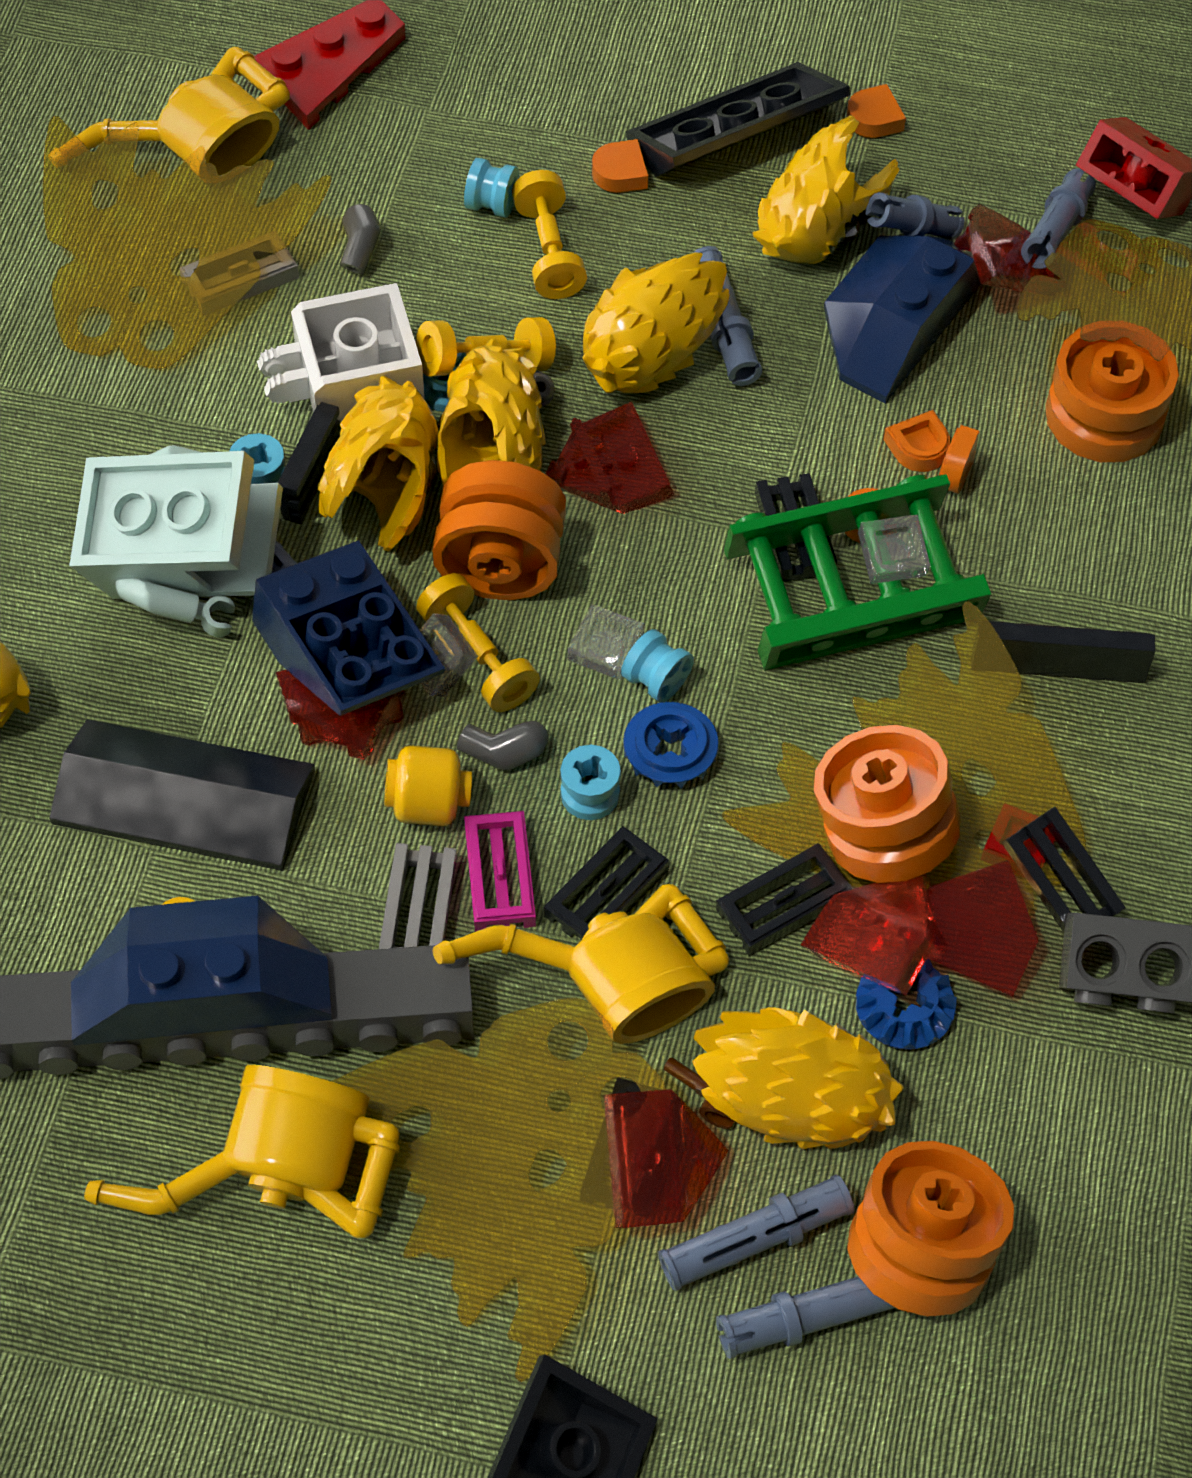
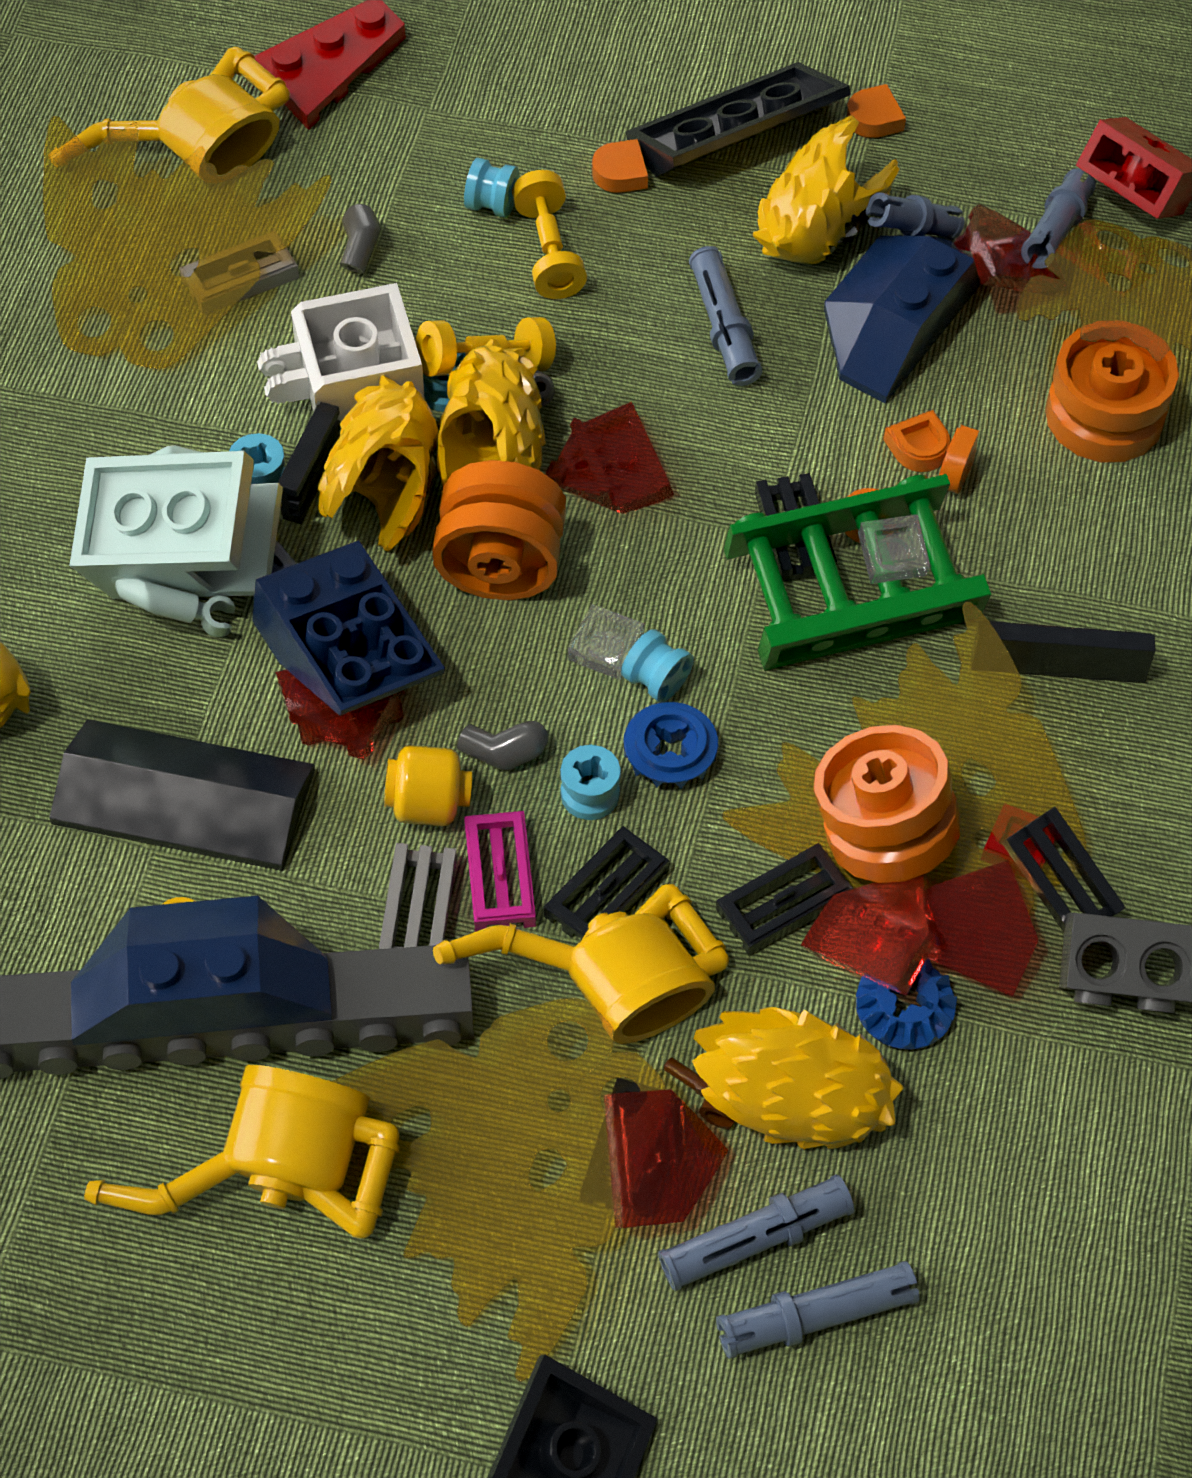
yellow wheel [416,573,540,712] -> none
clear plate [420,613,478,697] -> none
yellow head [583,252,730,393] -> none
orange wheel [847,1141,1014,1317] -> none

